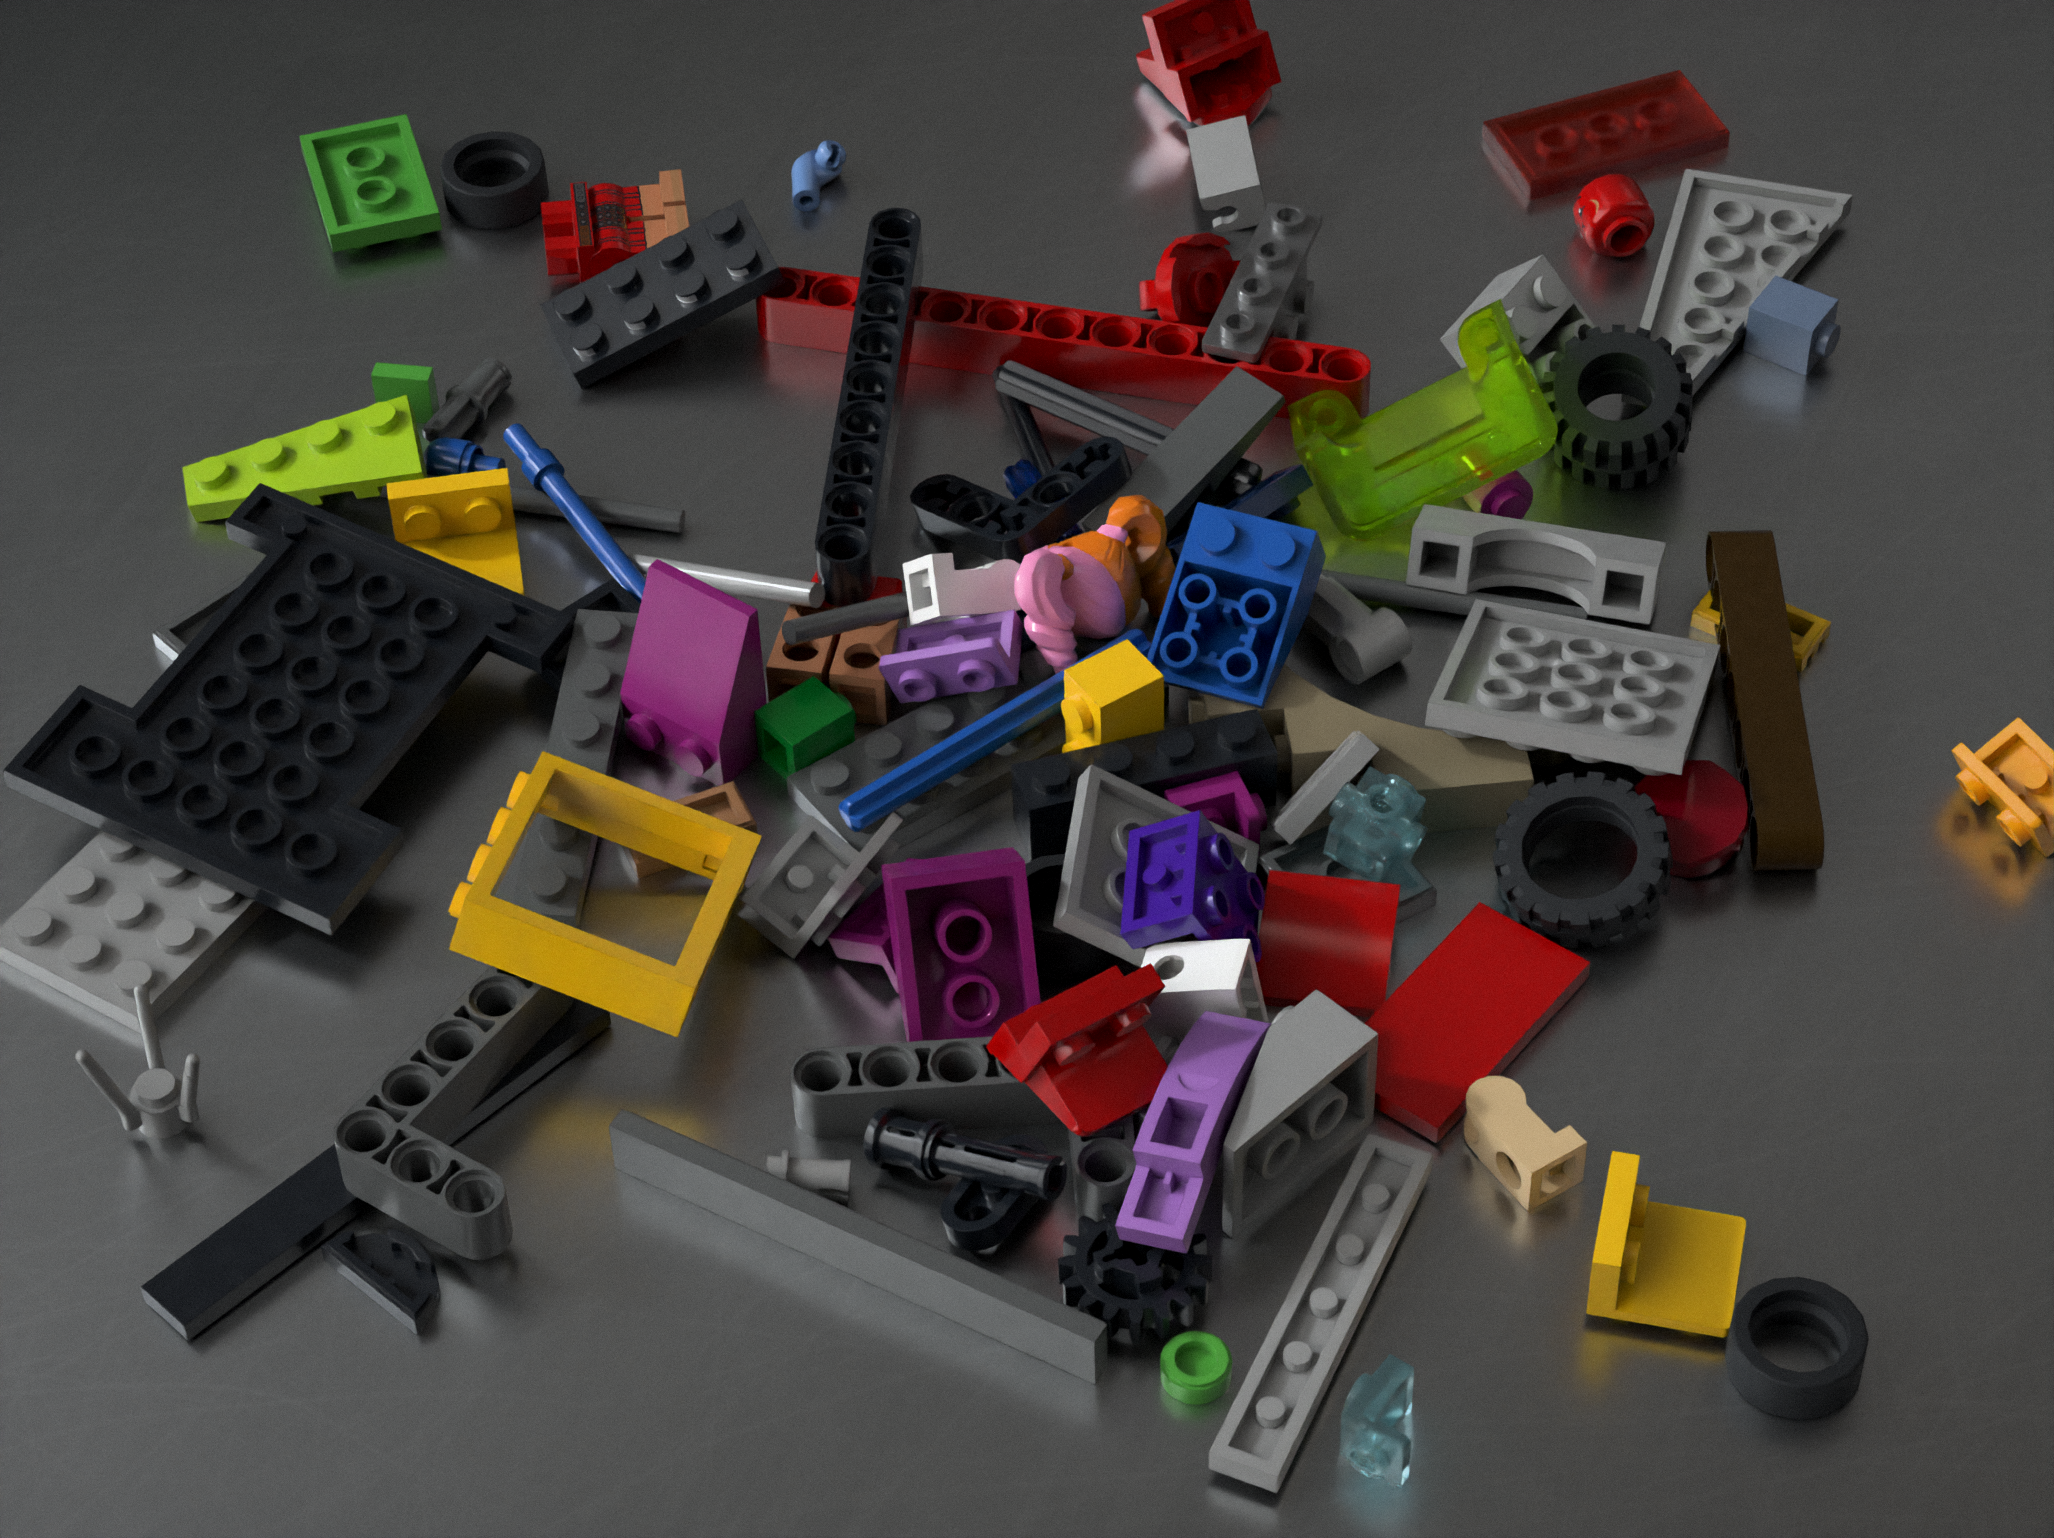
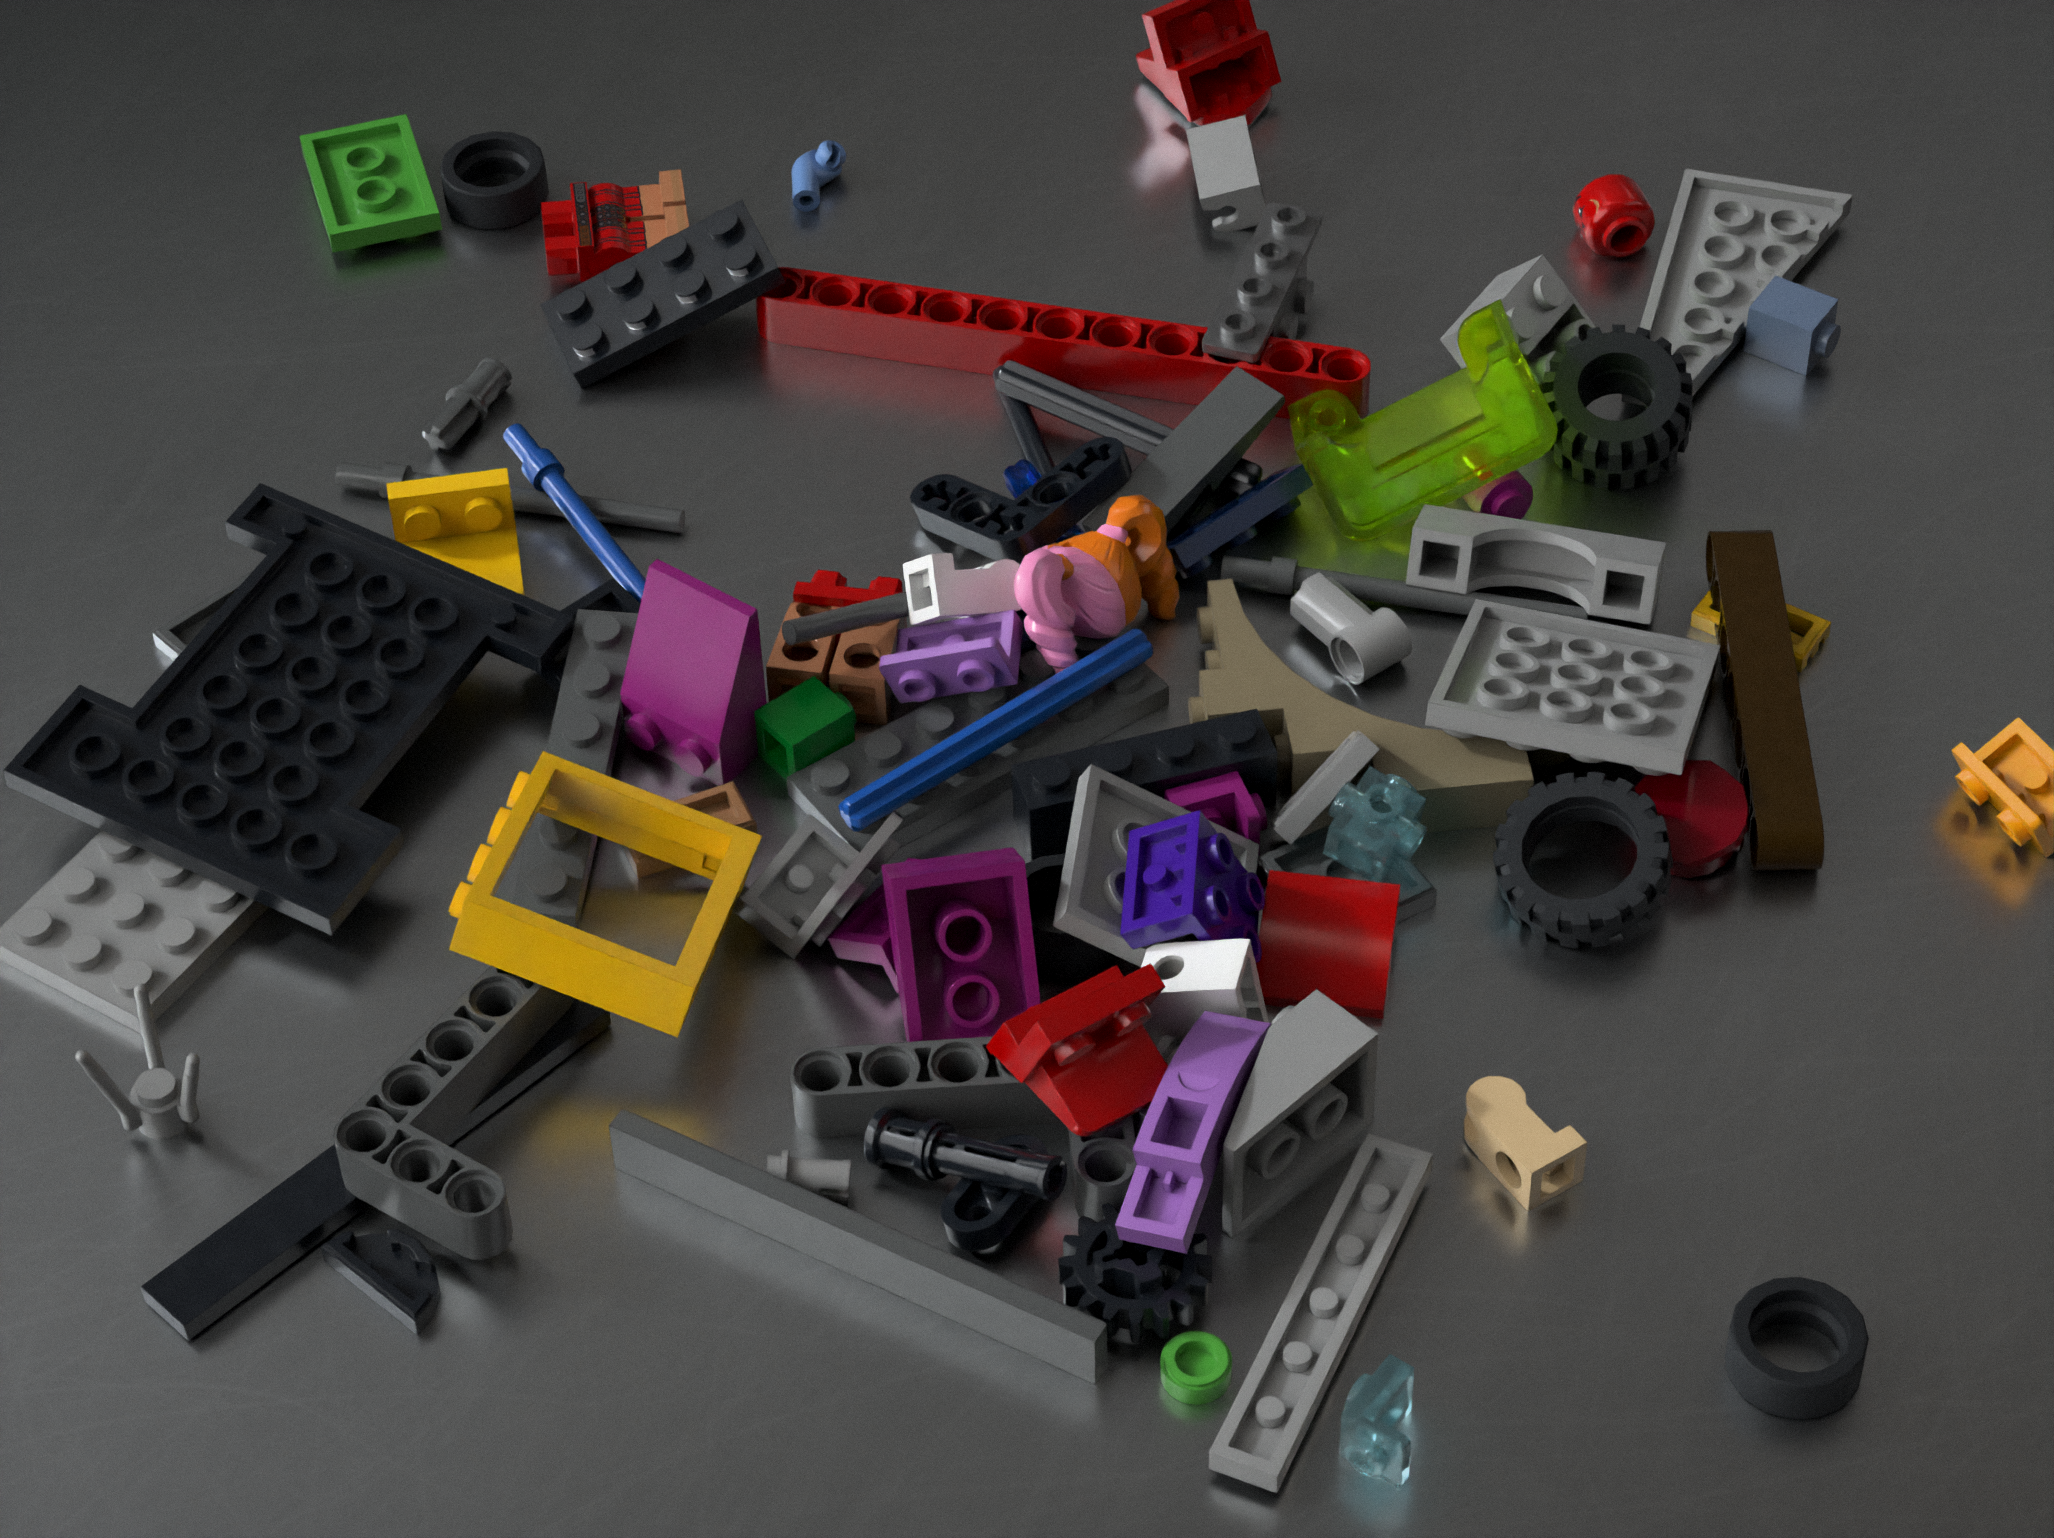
lime wing [182,394,427,522] -> none
bright green tile [371,362,440,423] -> none
blue cylinder [423,437,506,476] -> none
light grey bar [628,554,825,608] -> none
black beam [815,208,923,607] -> none
yellow brick [1061,639,1164,753] -> none
red tile [1139,232,1241,327] -> none
blue slope [1147,502,1326,709] -> none
red tile [1364,902,1590,1143] -> none
clear red tile [1482,70,1730,201] -> none
yellow bracket [1586,1151,1746,1338] -> none

